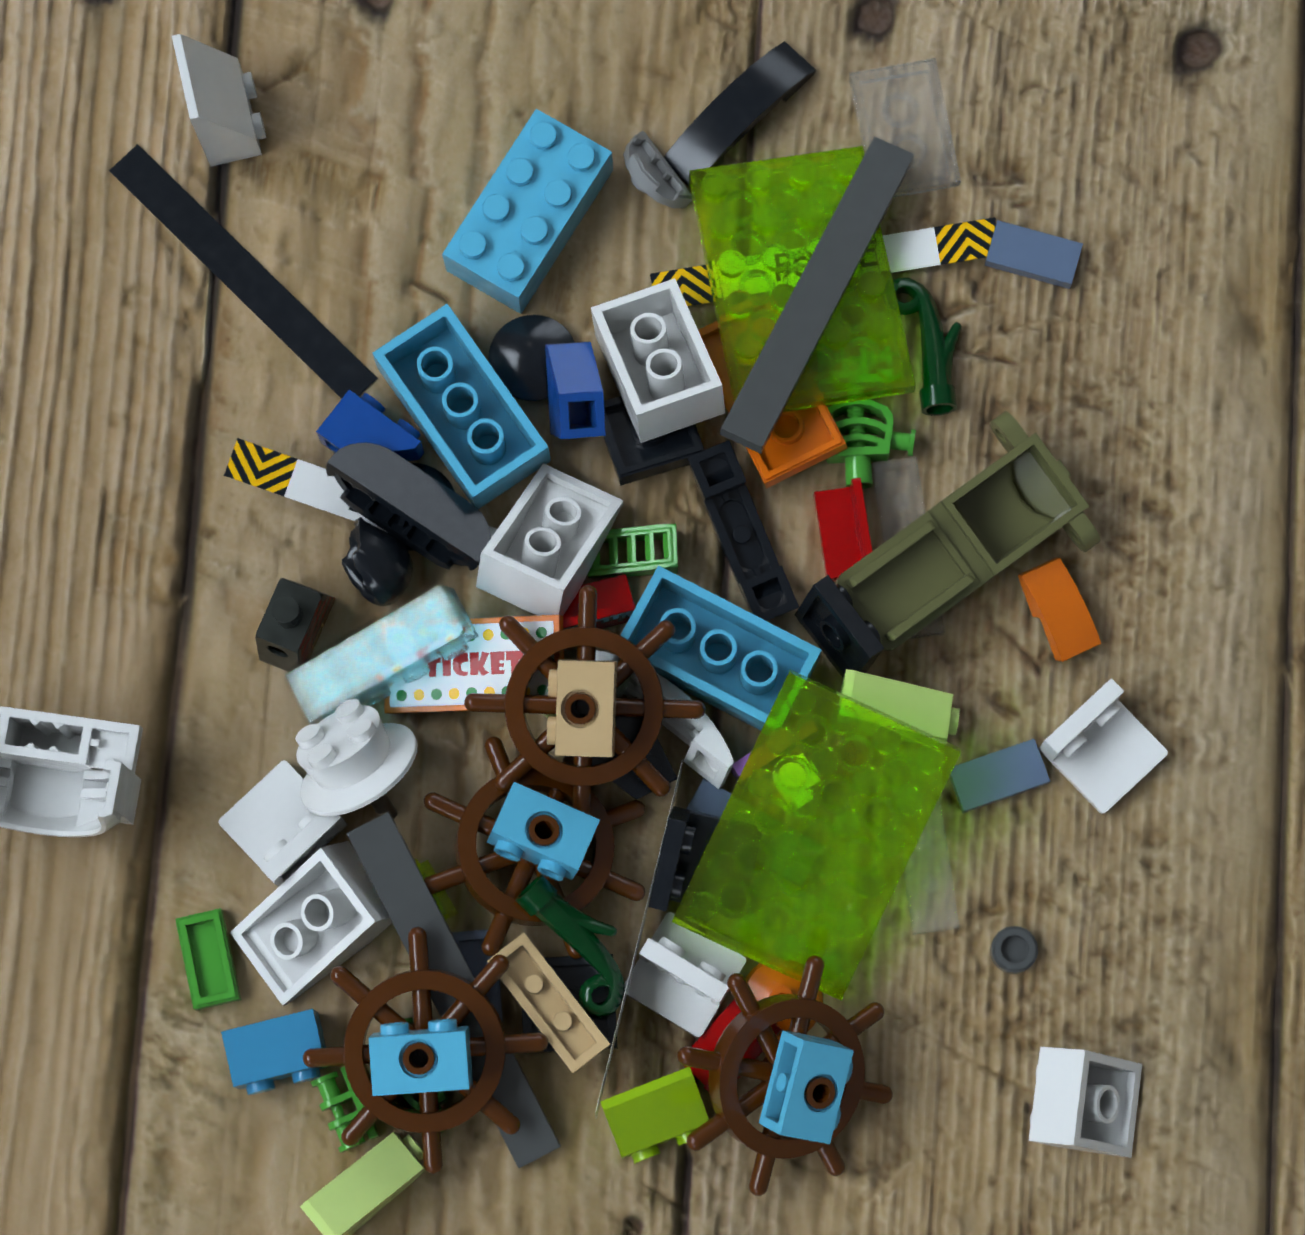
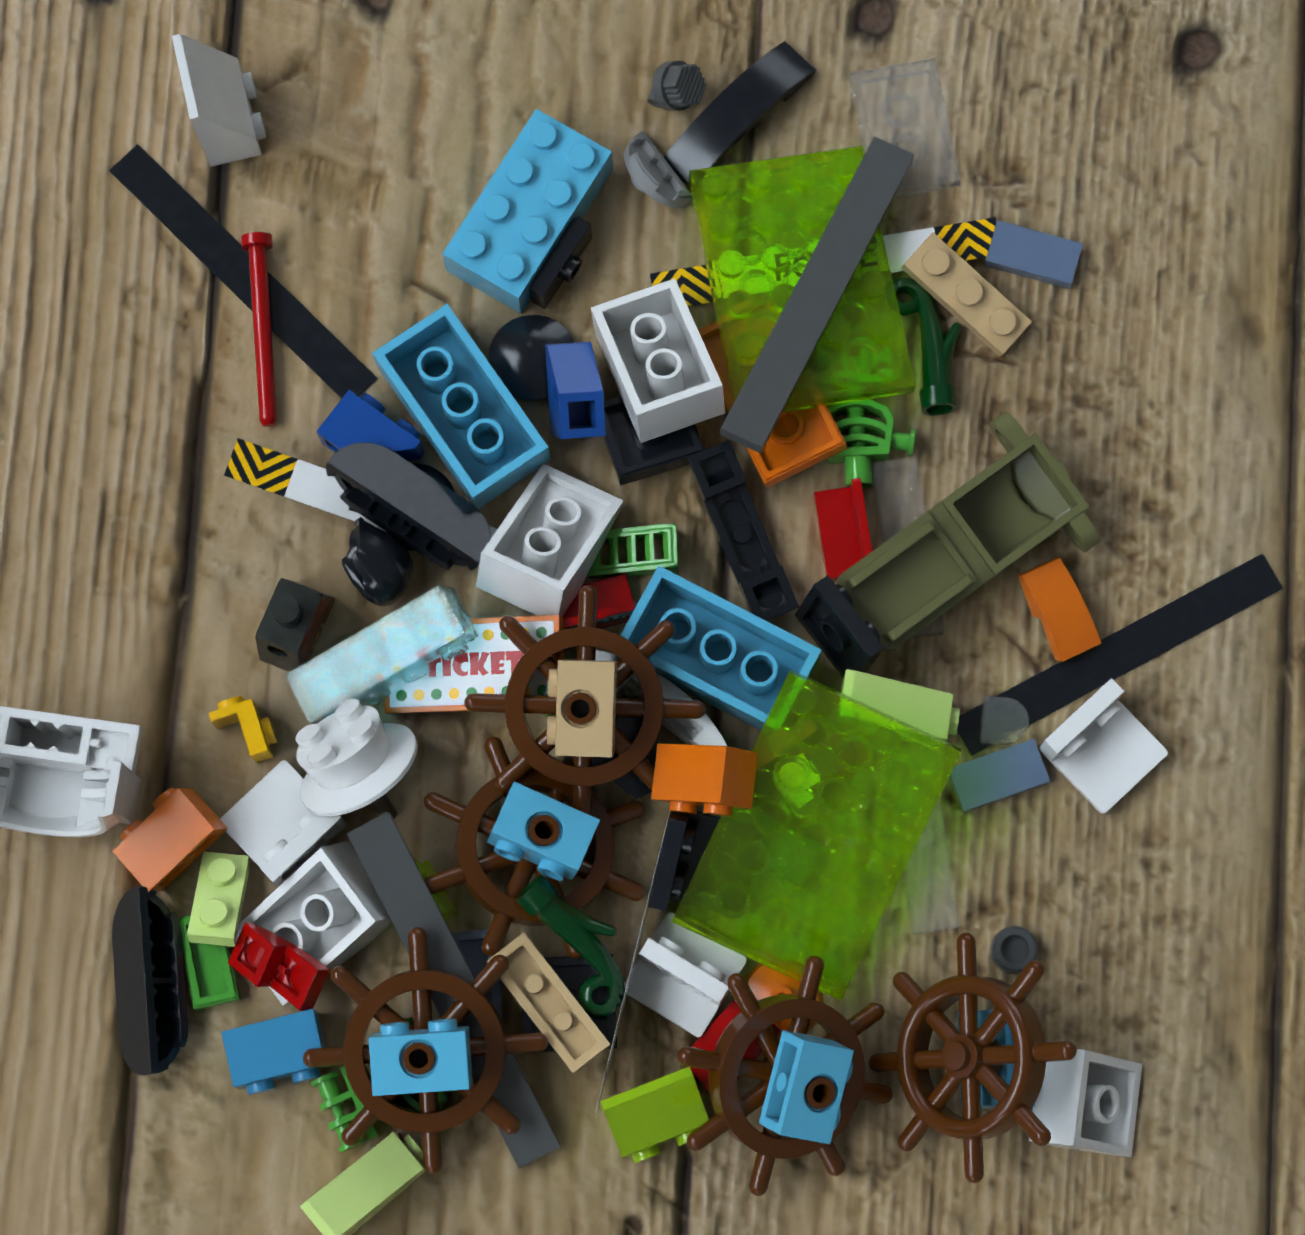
none -> orange brick [112,787,228,892]
none -> black brick [112,886,188,1075]
none -> yellowish green plate [187,851,251,947]
none -> yellow bracket [208,696,277,763]
none -> red slope [228,922,330,1011]
none -> red bar [241,232,277,427]
none -> black plate [529,216,592,310]
none -> dark grey piece [647,61,707,111]
none -> orange brick [651,744,758,816]
none -> reddish brown brick [869,933,1077,1183]
none -> tan plate [901,232,1032,357]
none -> black sticker [957,554,1283,756]
none -> clear tile [980,696,1029,746]

